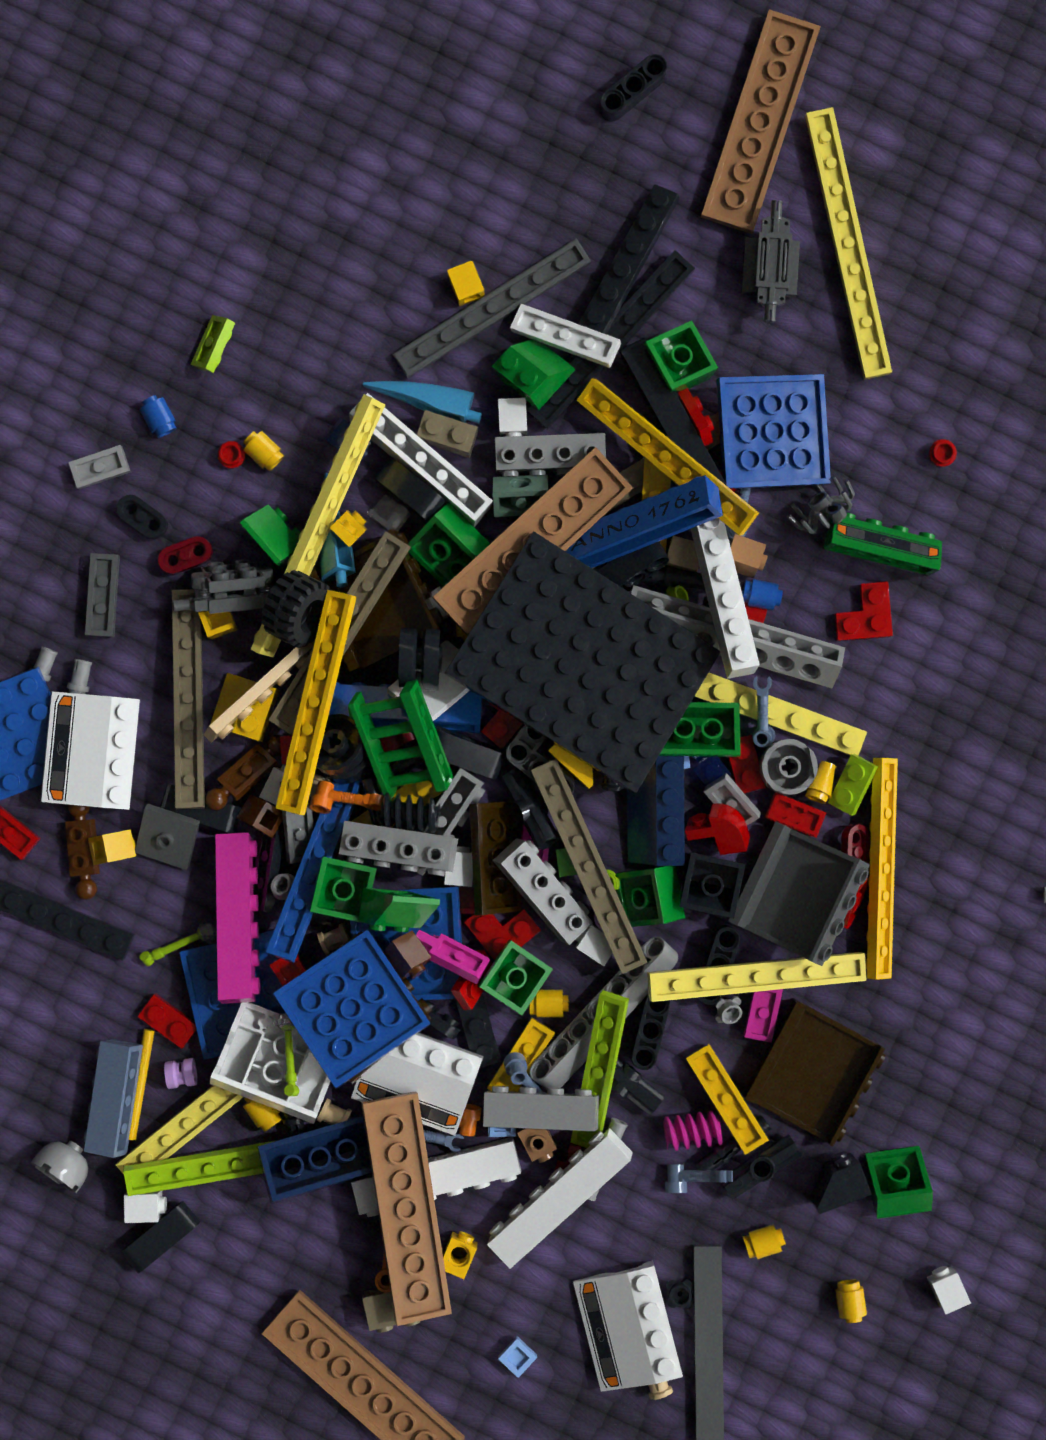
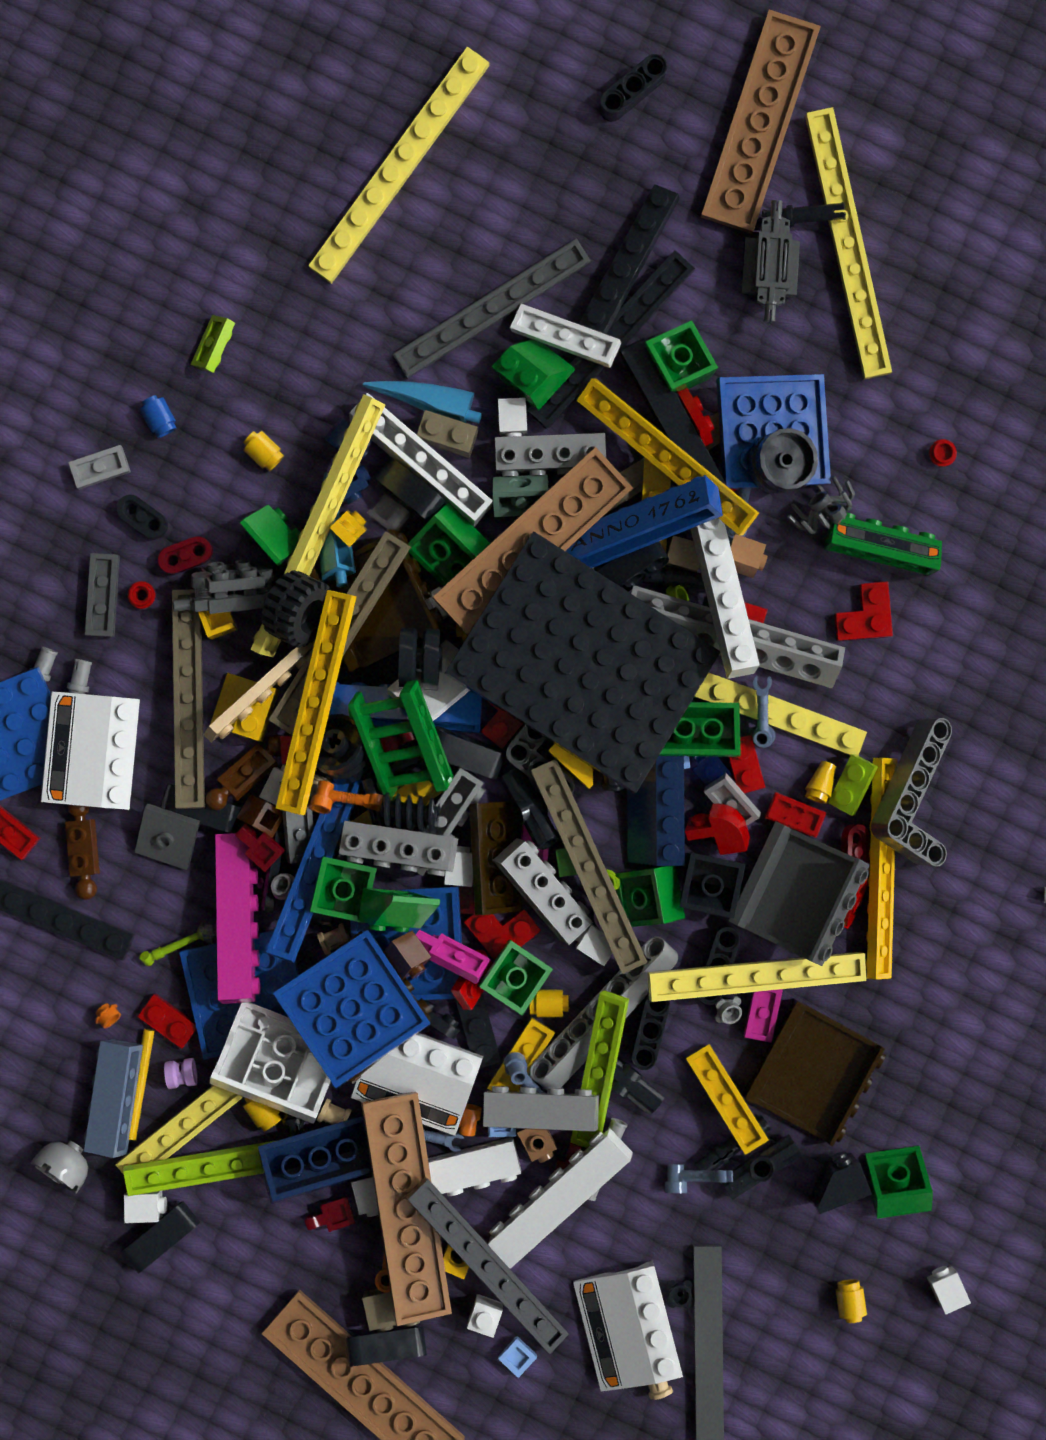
yellow brick [88,829,136,865] -> none
red plate [218,441,245,469] -> none
red plate [270,954,307,986] -> none
lime piece [273,1013,299,1097] -> none
yellow panel [447,261,485,306] -> none
dark pink piece [663,1110,722,1151] -> none
blue brick [742,579,783,611] -> none
yellow brick [743,1224,786,1259] -> none
light grey brick [759,739,818,795] -> none
none -> orange plate [95,1003,121,1029]
none -> red plate [128,581,156,609]
none -> dark red plate [235,823,285,872]
none -> dark red plate [305,1195,356,1232]
none -> light yellow plate [308,47,489,284]
none -> dark blue bracket [342,464,371,505]
none -> black beam [345,1327,427,1367]
none -> black plate [405,1177,569,1354]
none -> white brick [467,1294,503,1338]
none -> black wheel [747,428,818,494]
none -> black pin [762,202,846,227]
none -> dark grey beam [871,718,952,867]

